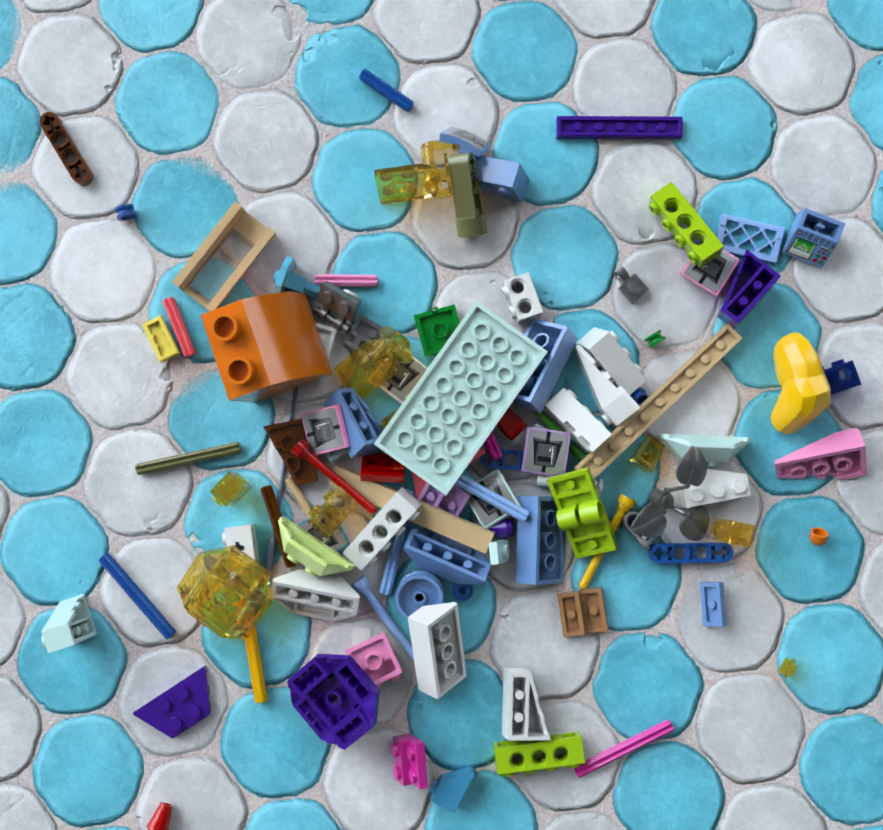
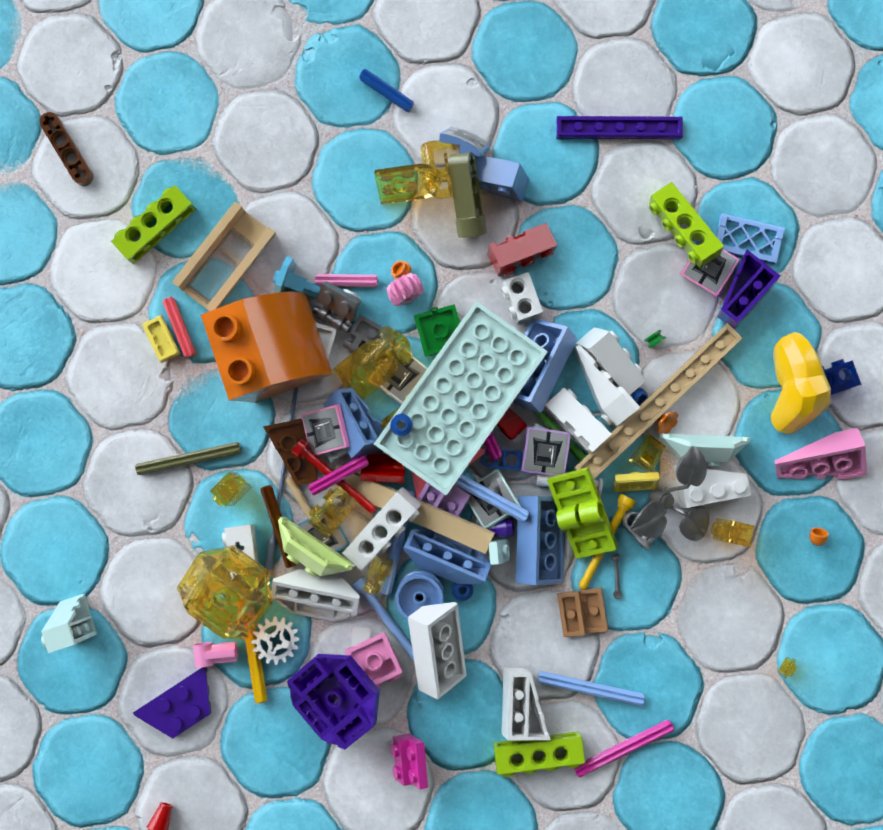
blue axle [99,553,176,640] -> none
blue bush [114,204,136,221] -> none
dark azure slope [429,765,475,813] -> none
flat silver plate [613,266,649,304] -> none
blue beam [647,542,734,563] -> none
medium blue plate [700,581,727,627] -> none
medium blue slope [782,208,845,268] -> none
none -> lime brick [111,185,196,264]
none -> bright pink piece [193,642,239,668]
none -> white gear [251,616,300,665]
none -> dark pink axle [308,455,369,495]
none -> clear yellow plate [363,556,394,594]
none -> bright pink gear [386,273,424,306]
none -> blue plate [390,414,413,436]
none -> orange plate [391,261,411,280]
none -> wedge [487,223,557,277]
none -> light blue axle [538,671,645,706]
none -> flat silver hinge [612,554,622,599]
none -> light yellow plate [613,472,660,492]
none -> orange plant [657,412,679,434]

